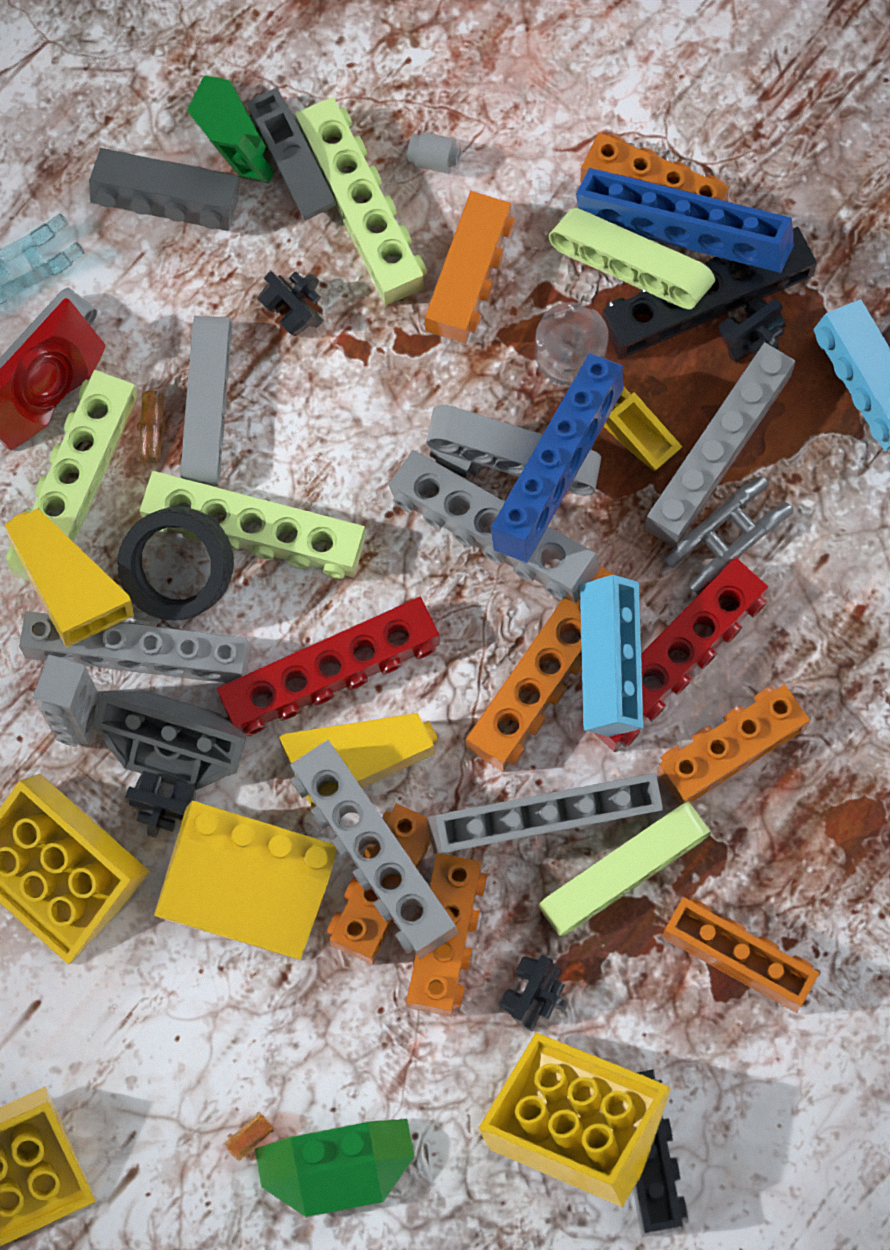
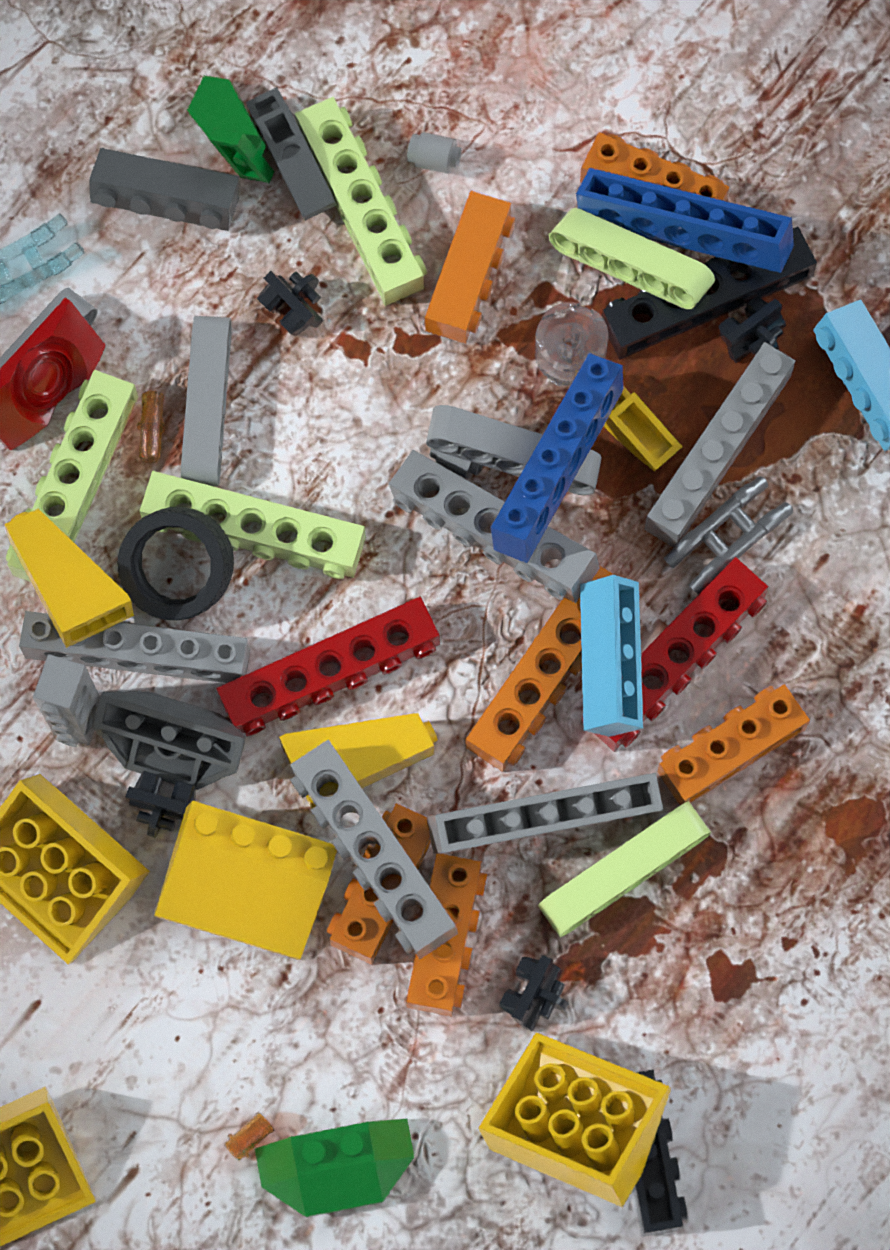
orange brick [662,897,819,1014] -> none

